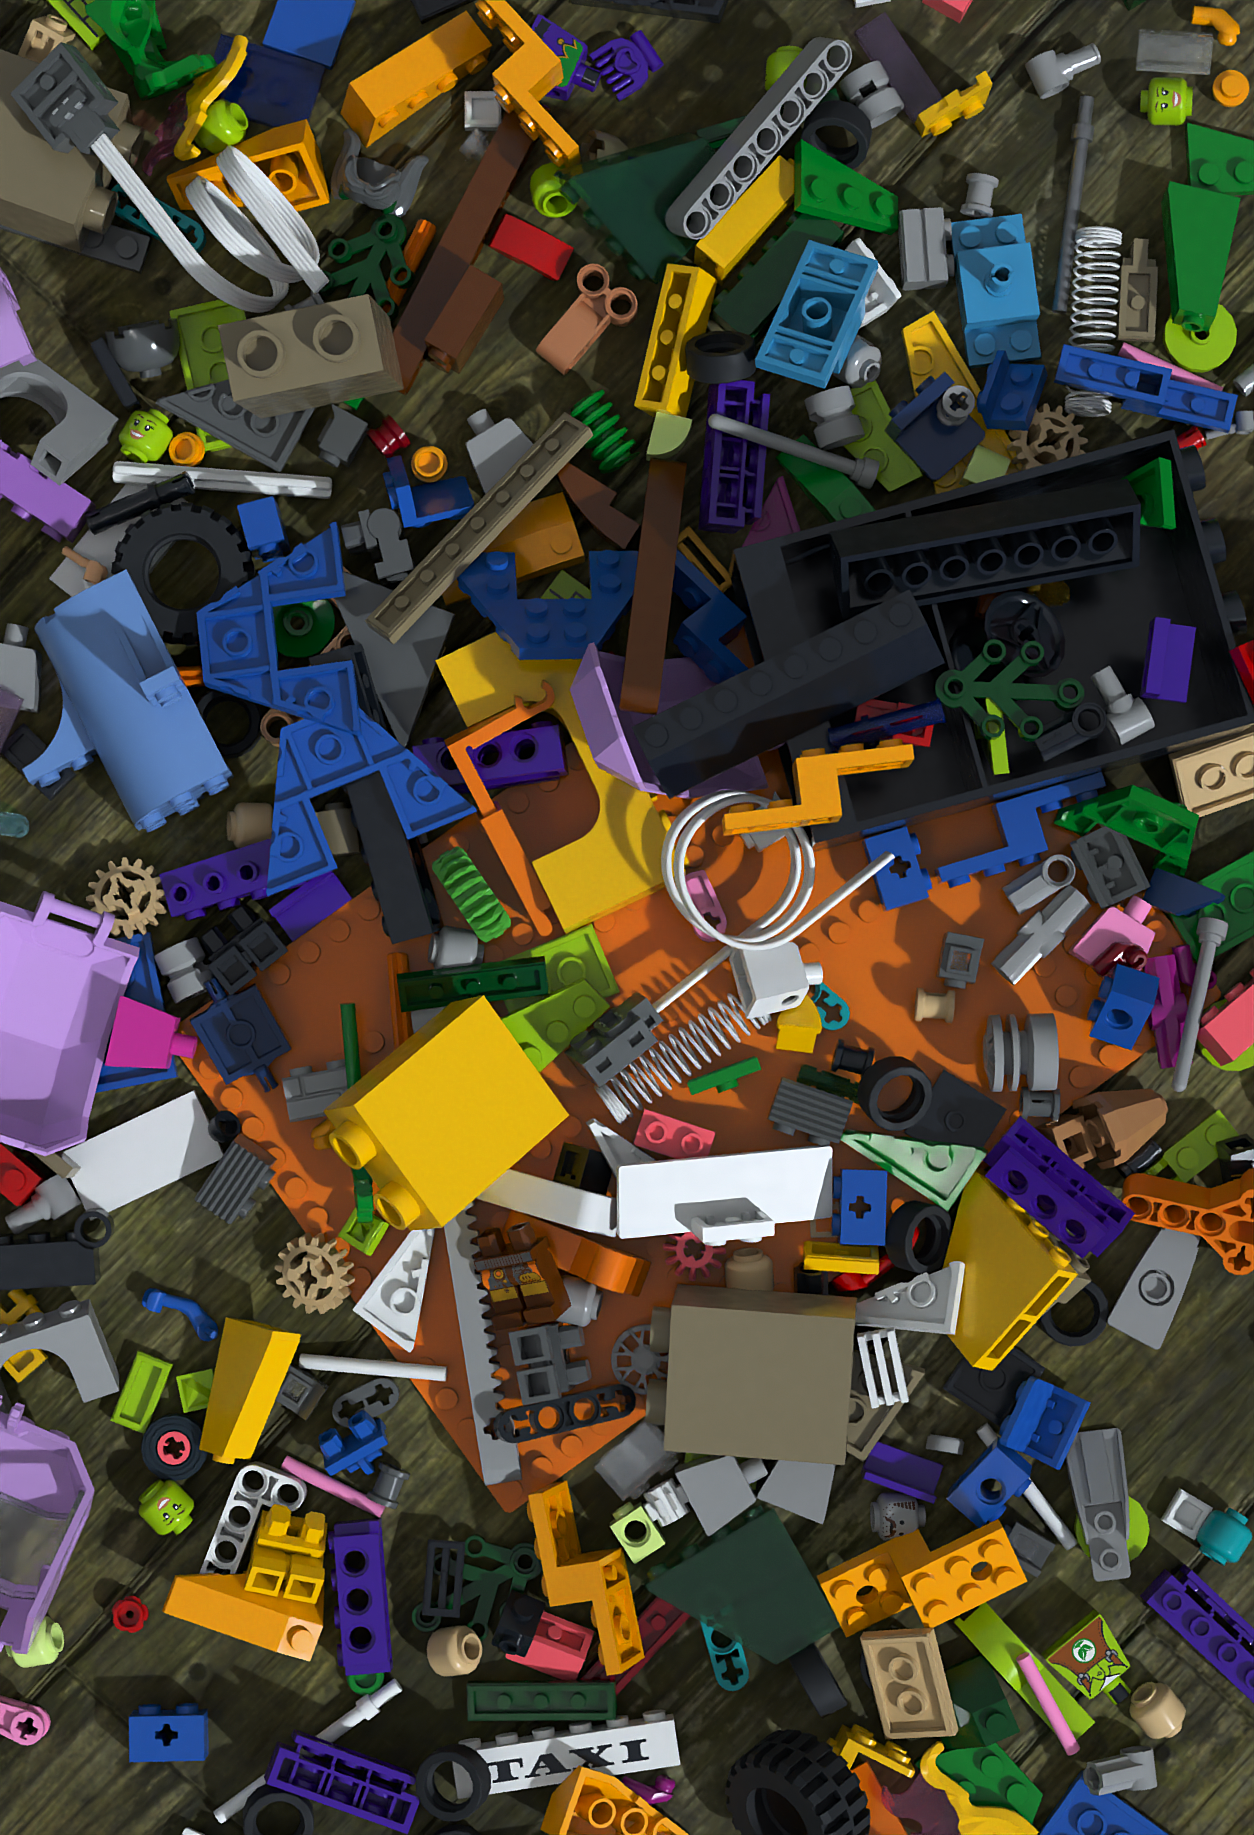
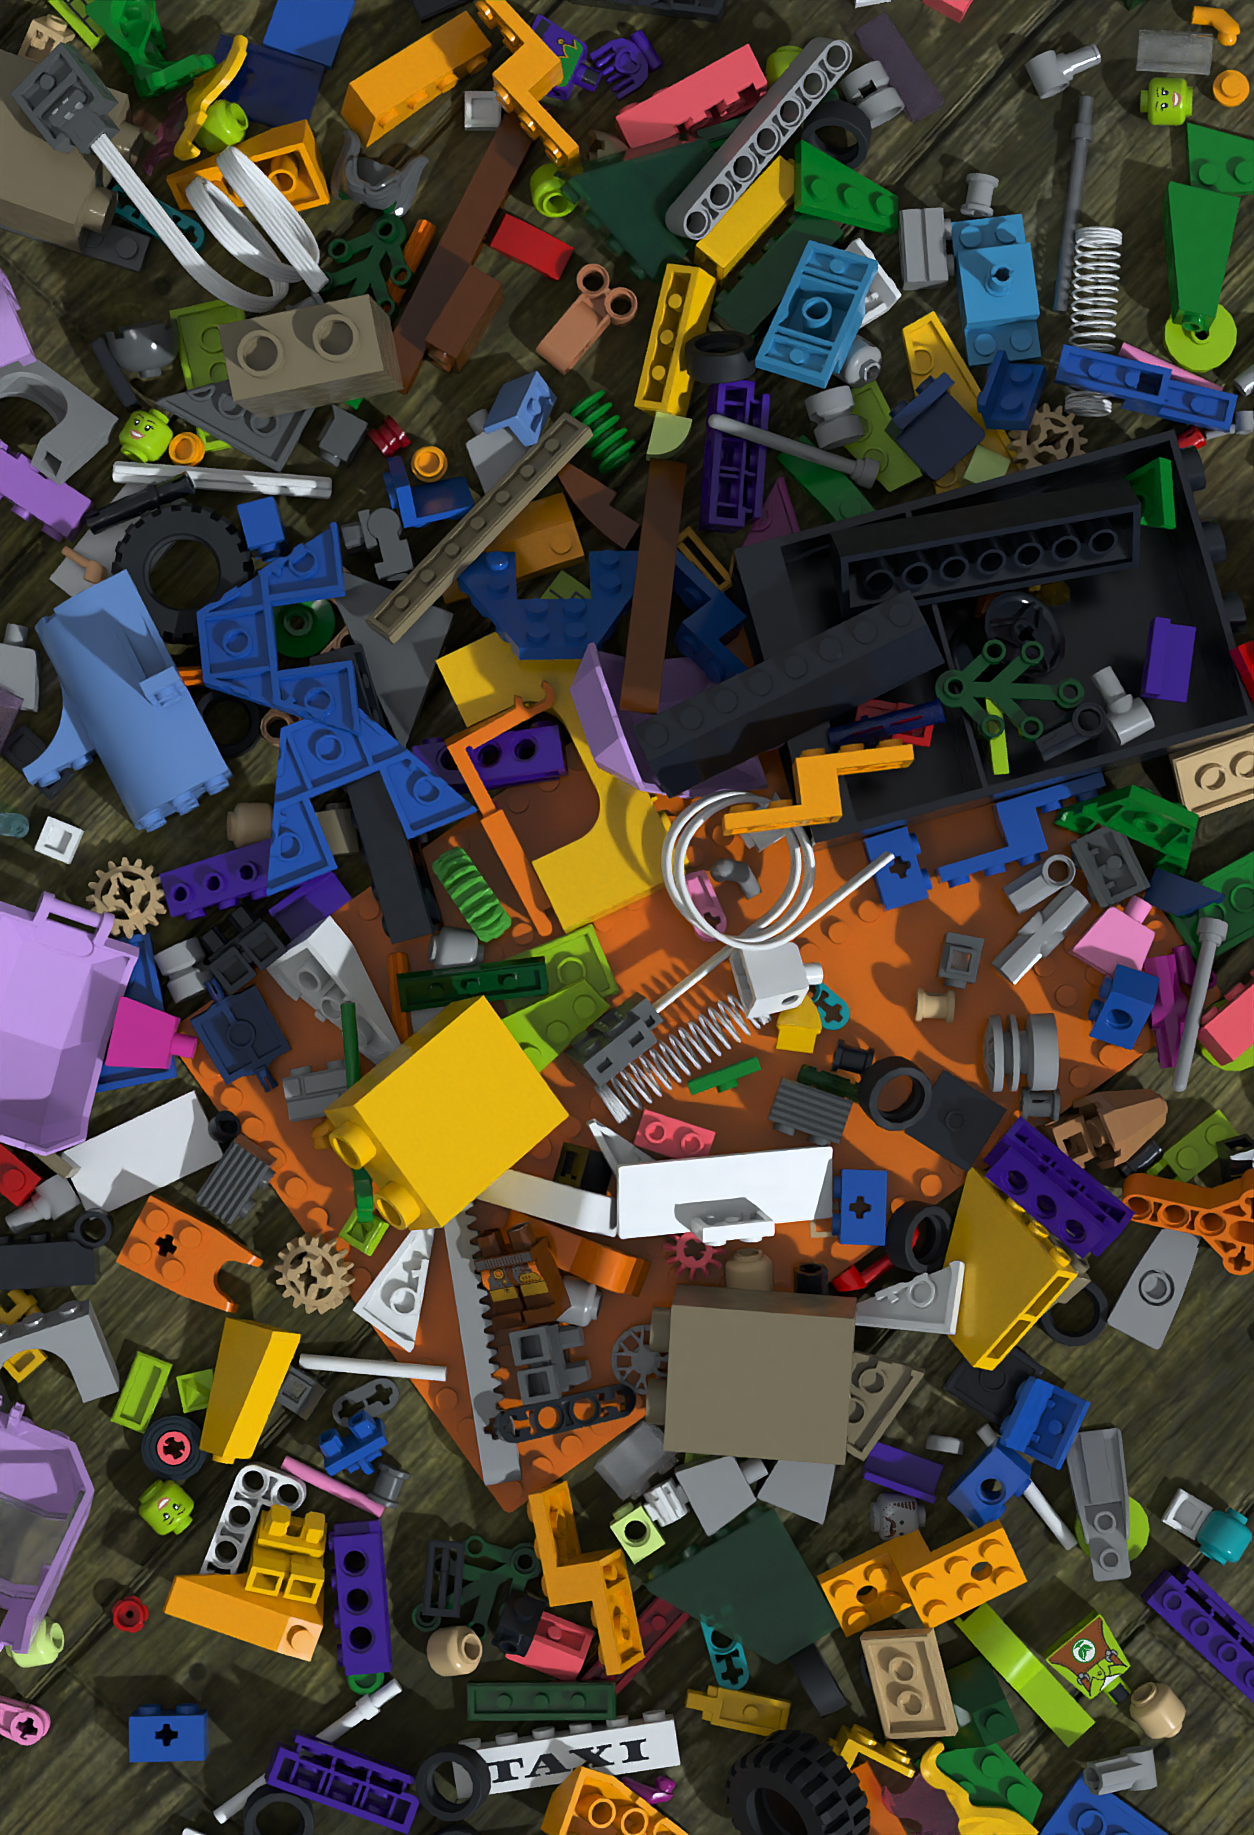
blue piece [142,1288,218,1341] -> none
clear plate [458,127,490,161] -> none
yellow tile [803,1241,879,1275] -> none
wing [840,1129,988,1211] -> none
white tile [857,1327,909,1408] -> none
yellow wing [915,71,993,137] -> none
light grey bush [936,385,975,426] -> none
dark grey window [1004,1521,1056,1578] -> none
bright pink bar [1016,1652,1080,1756] -> none
dark red arm [1089,942,1148,978] -> none
dark tan hinge [1116,238,1158,342] -> none
none -> white tile [34,816,84,865]
none -> orange brick [116,1194,264,1313]
none -> white wedge [266,916,401,1065]
none -> medium blue panel [482,371,557,447]
none -> coral wedge [615,44,768,166]
none -> yellow hinge [685,1685,791,1736]
none -> light grey arm [710,857,763,900]

